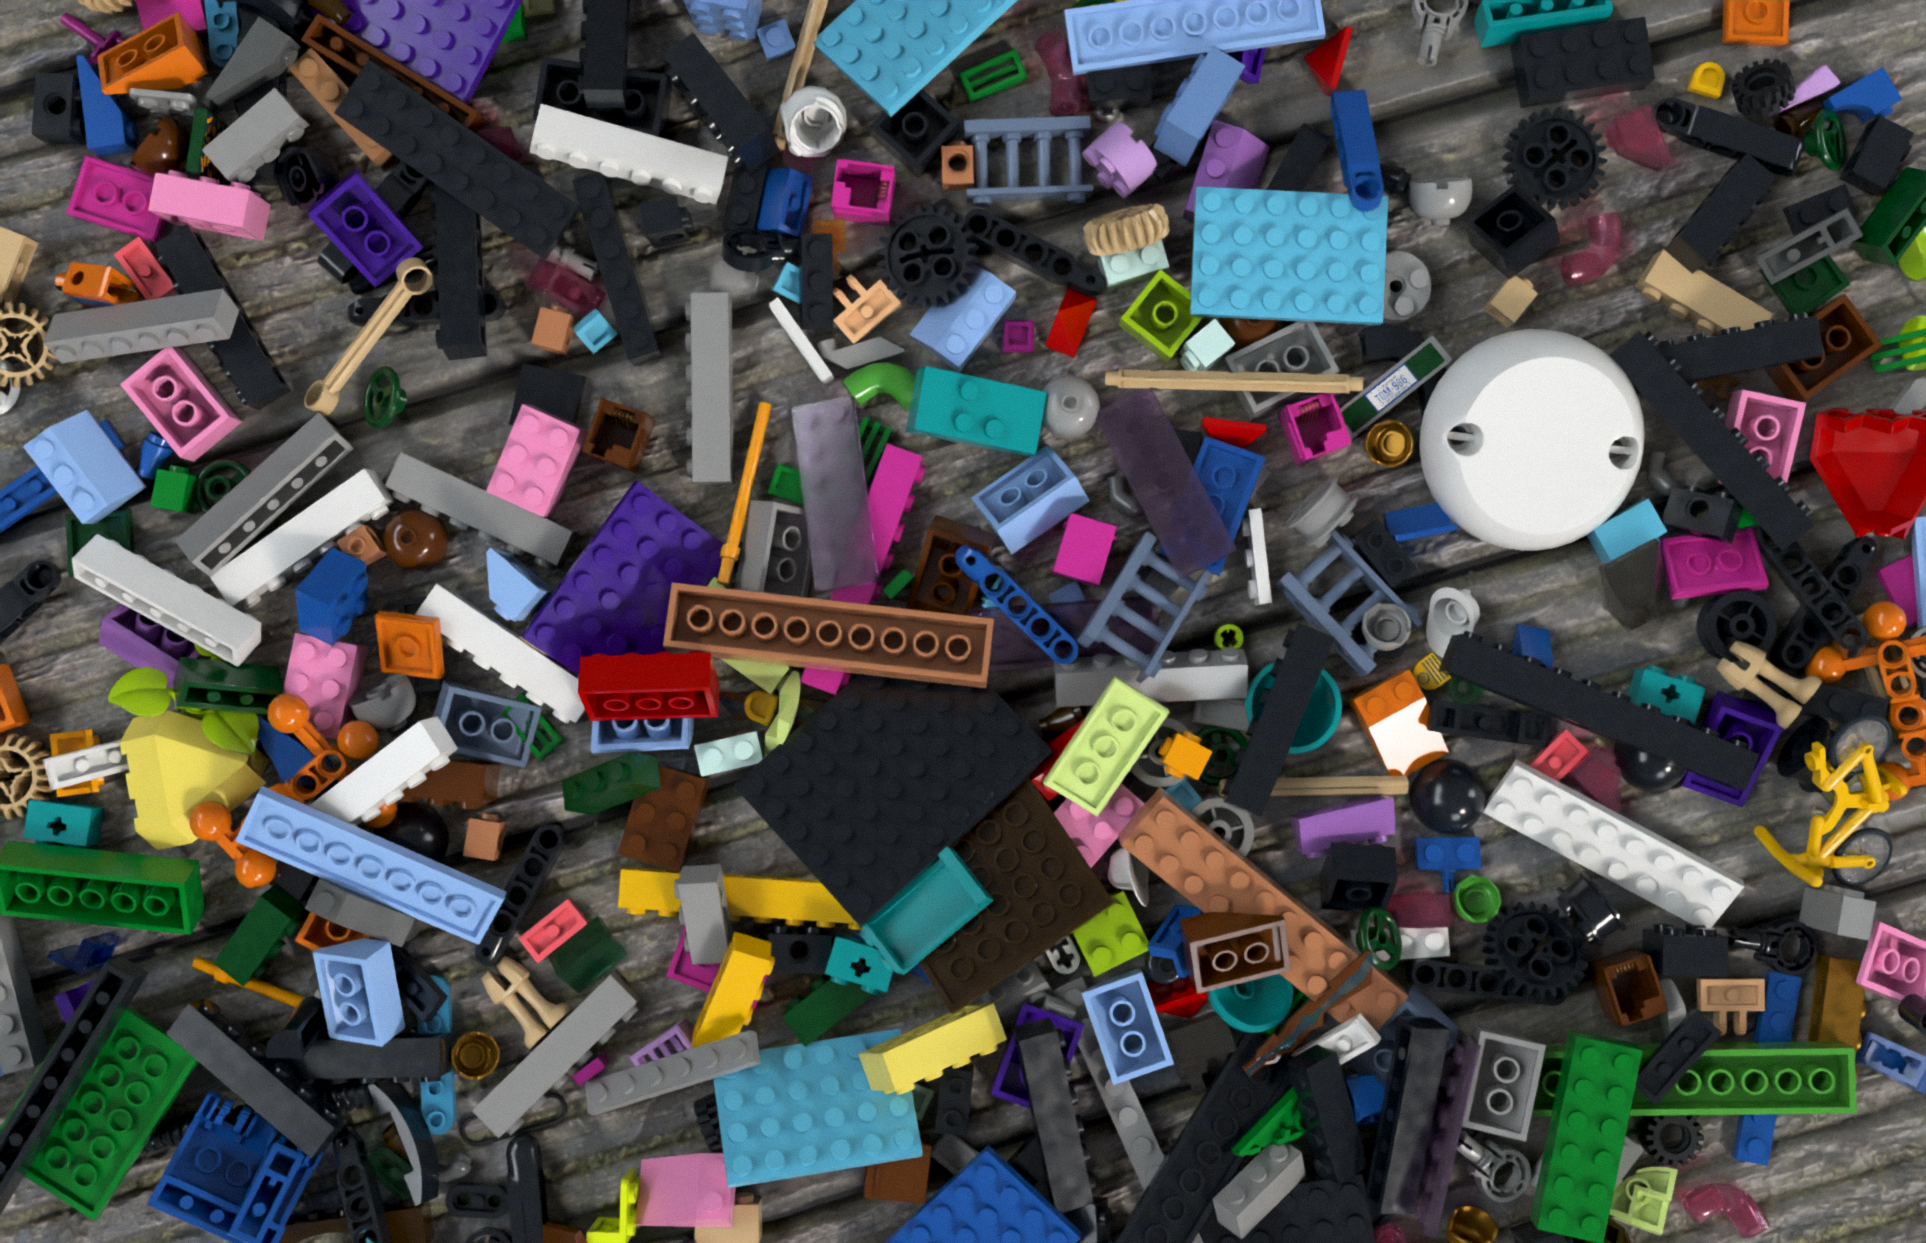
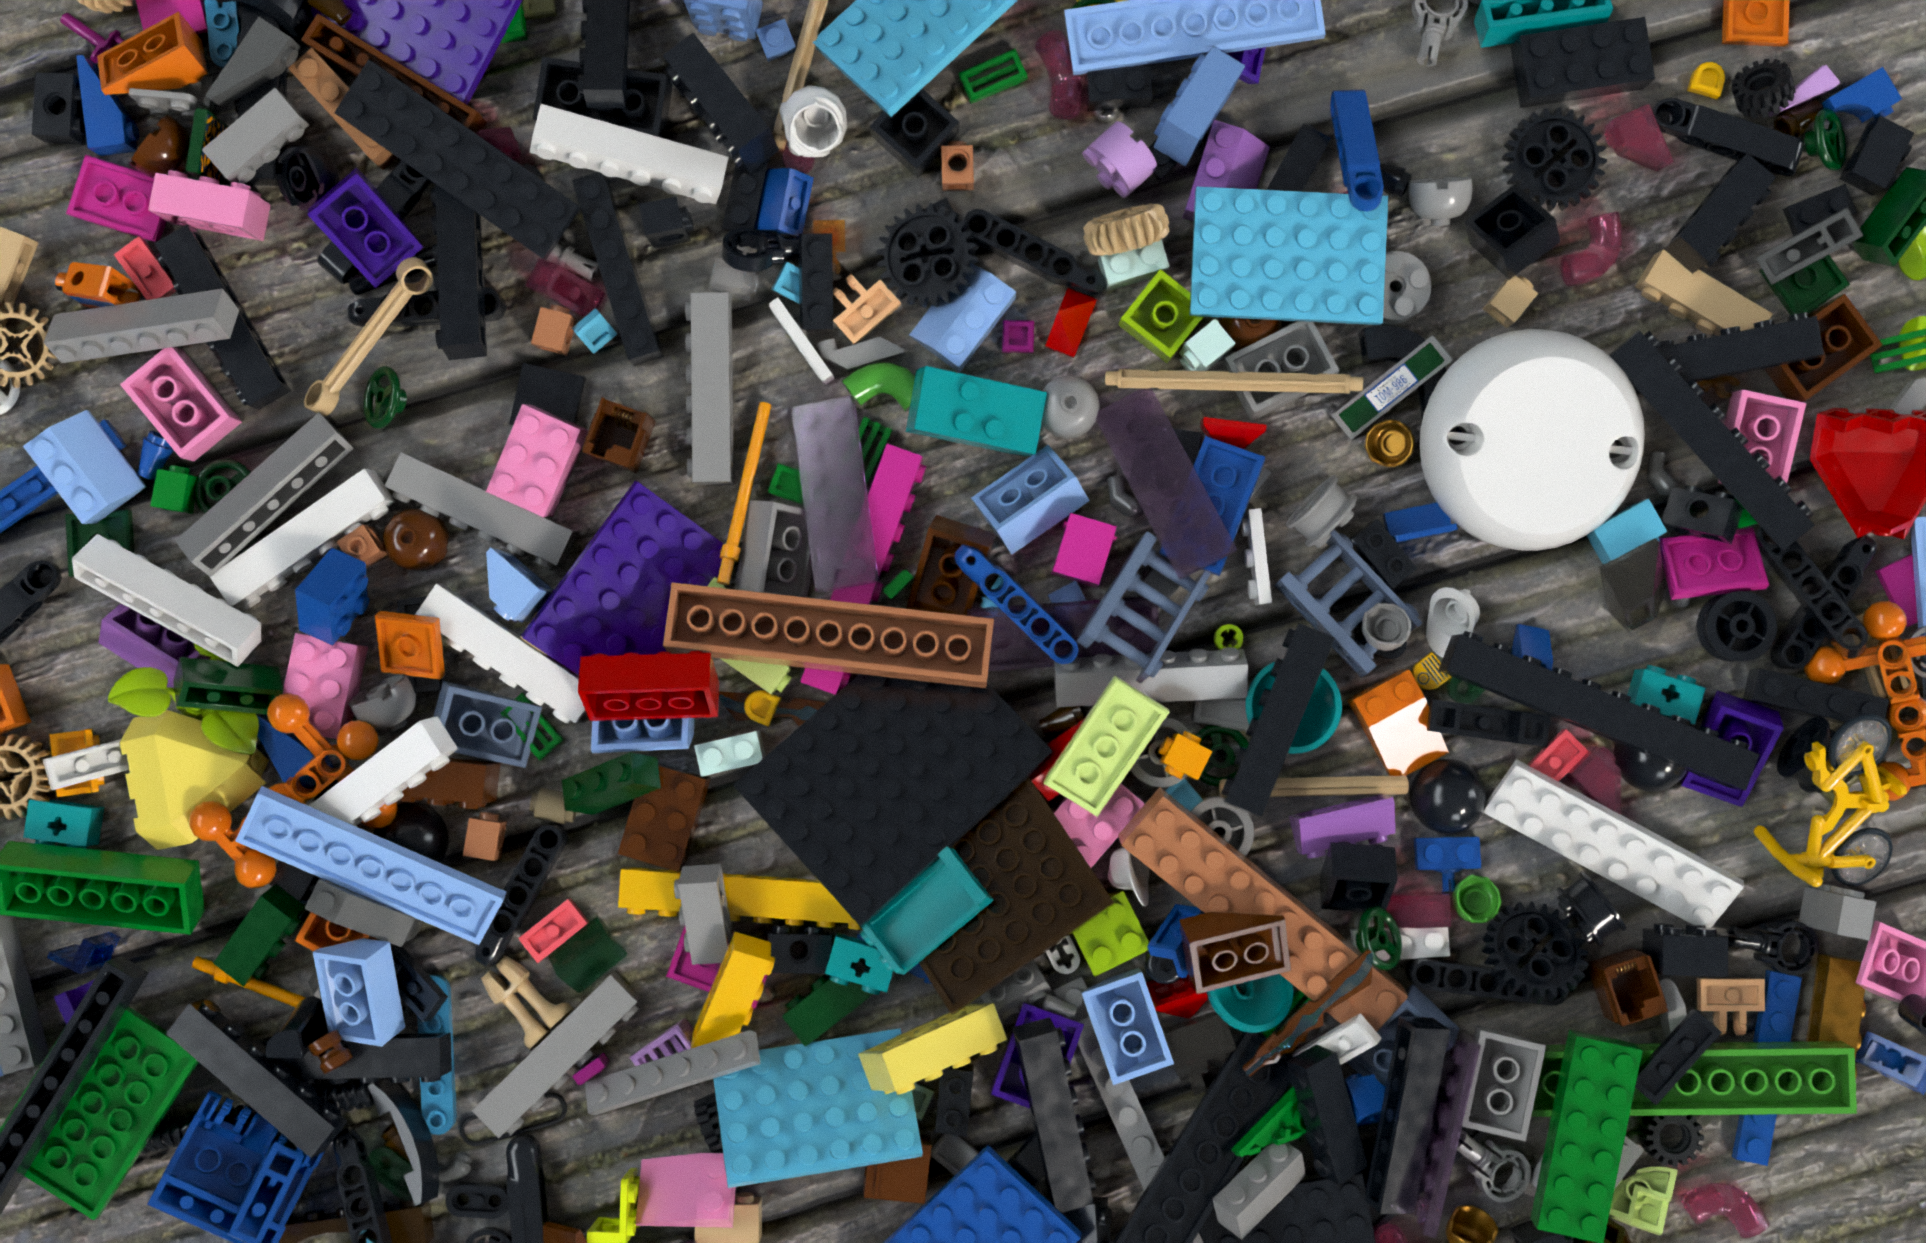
pearl gold hair [450,1031,500,1080] -> none
yellowish green brick [764,670,801,755] -> none
dark pink piece [831,159,896,226] -> none
sand blue fence [964,116,1093,207] -> none
dark pink piece [1278,393,1352,466] -> none
red slope [1303,26,1353,97] -> none
tan piece [1716,641,1822,730] -> none
none -> reddish brown wheel [308,1029,353,1075]
none -> dark tan brick [529,787,577,824]

